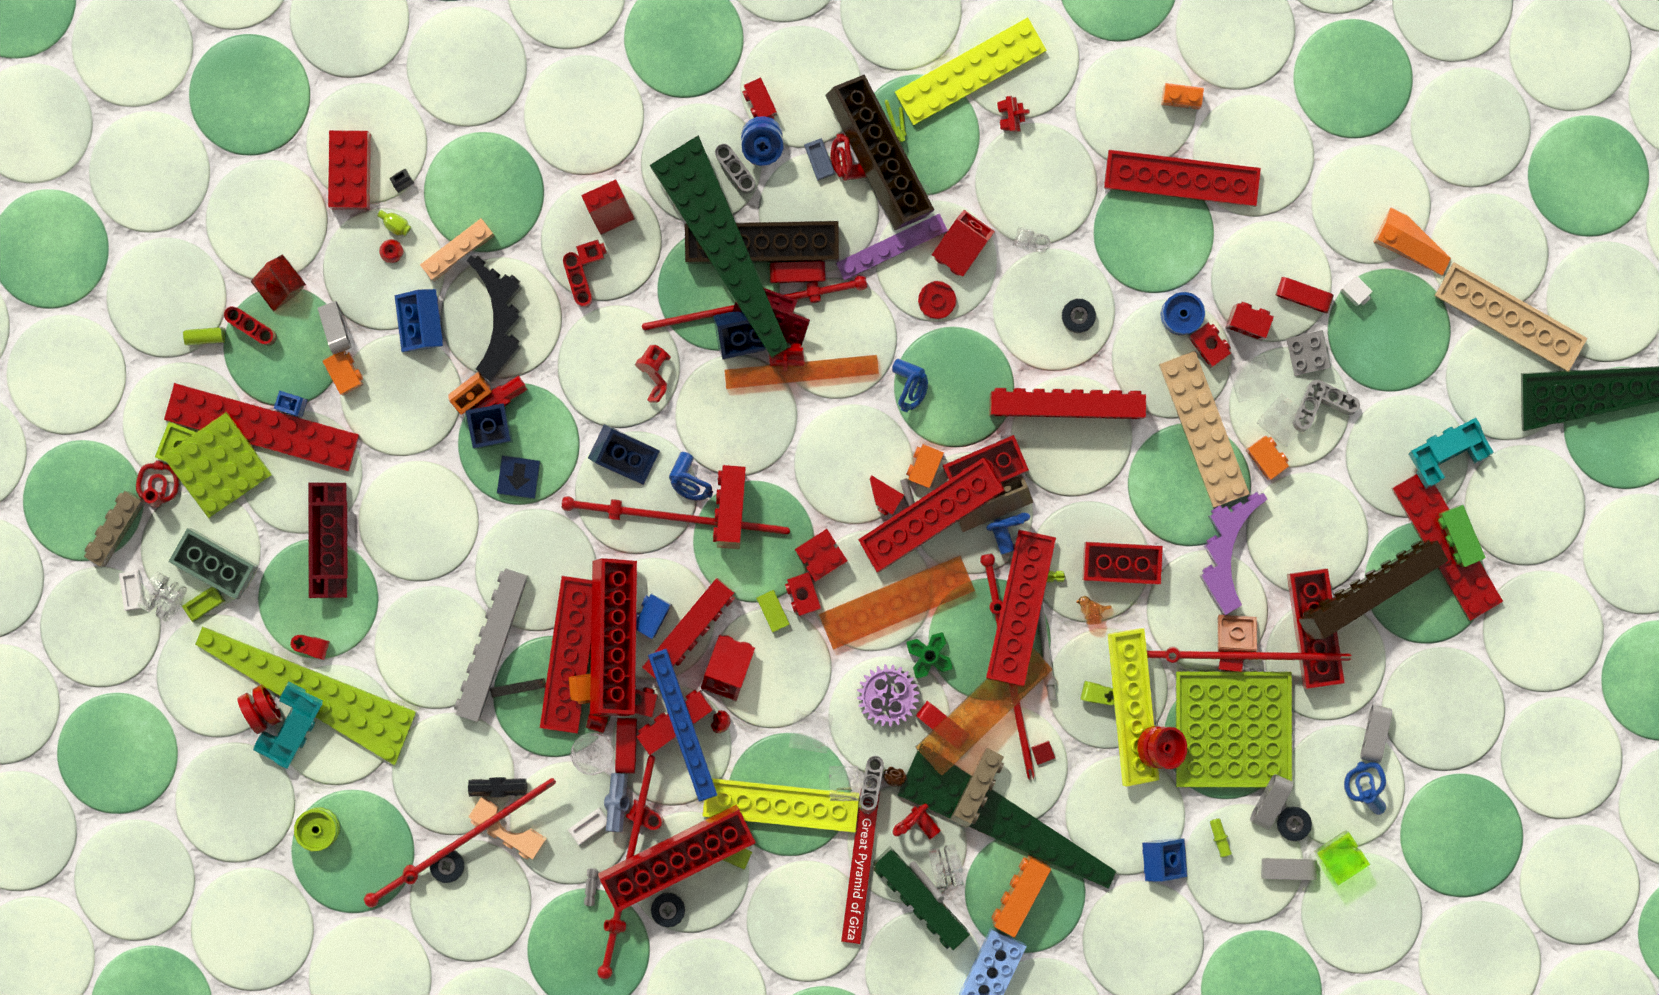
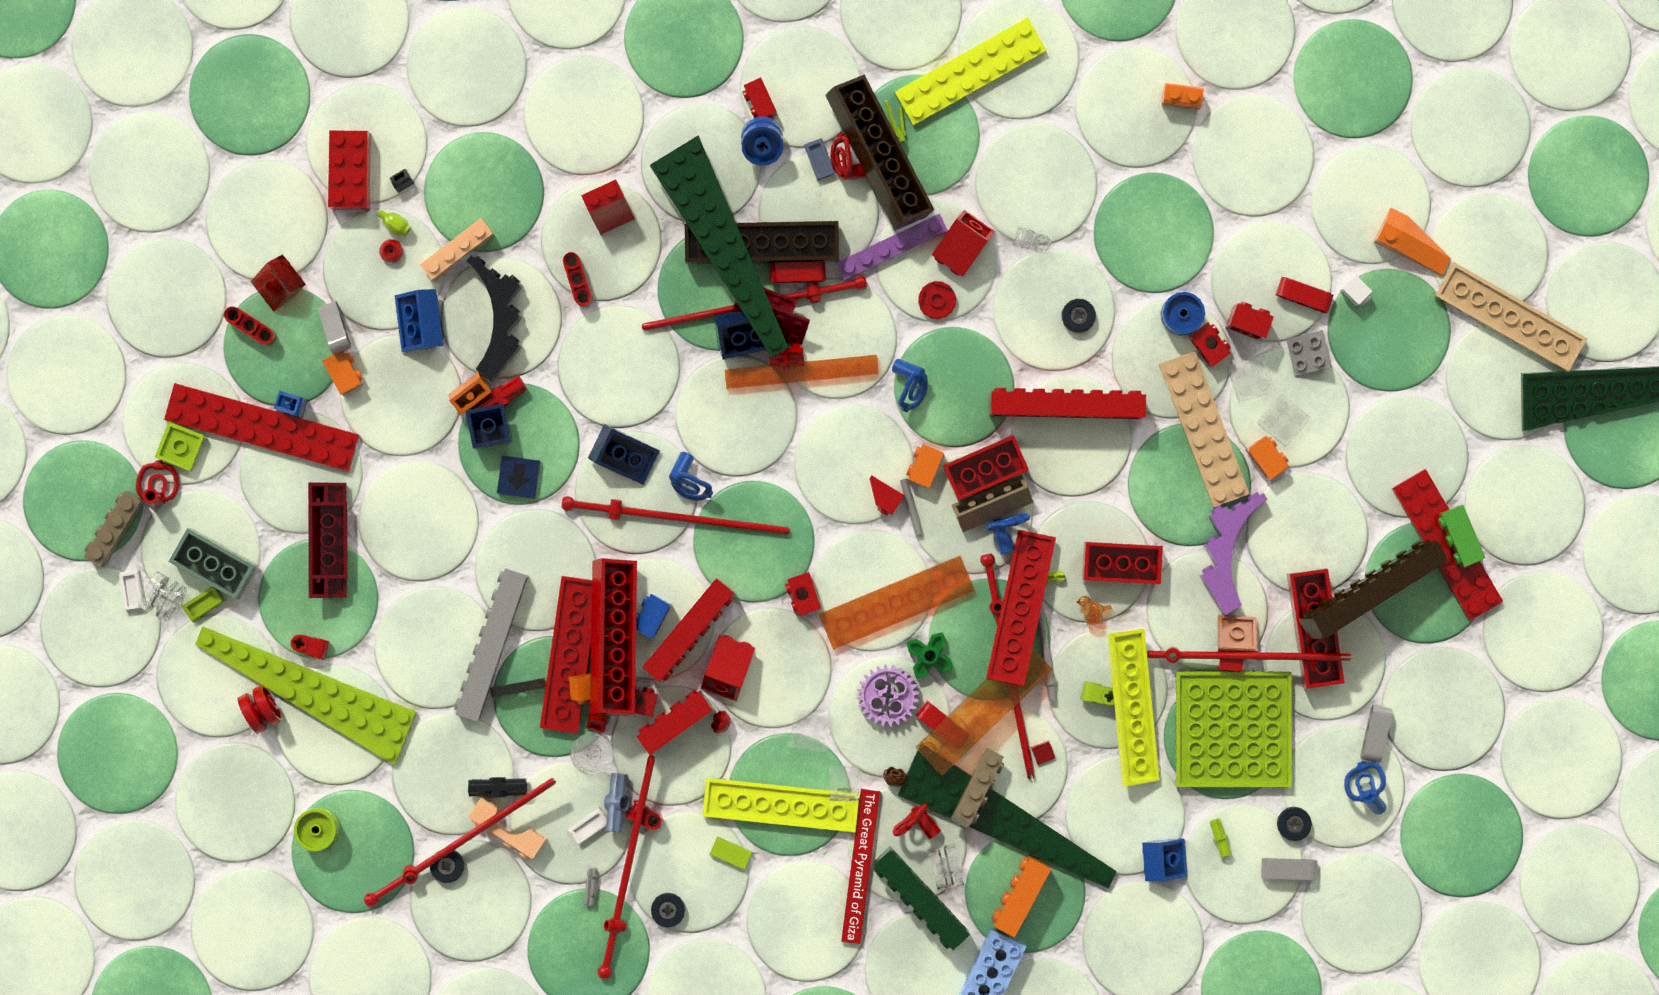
lime plate [163,412,272,518] -> none
lime brick [183,327,225,345] -> none
teal bracket [253,681,323,769] -> none
red brick [576,239,607,266] -> none
red brick [598,804,756,913] -> none
red beam [615,718,637,774] -> none
red piece [635,345,671,403] -> none
blue tile [648,649,717,802] -> none
red brick [713,465,746,549] -> none
light grey beam [715,144,755,194] -> none
lime tile [756,590,790,632] -> none
red piece [795,529,848,582] -> none
red plate [858,457,1005,572] -> none
light grey beam [859,756,884,813] -> none
light grey bar [909,861,944,902] -> none
red hips [997,96,1030,132] -> none
red plate [1104,150,1261,207] -> none
red wheel [1137,726,1187,769] -> none
light grey beam [1250,774,1293,829] -> none
light grey beam [1293,380,1360,432] -> none
clear neon green piece [1314,830,1370,885] -> none
teal bracket [1408,418,1494,489] -> none

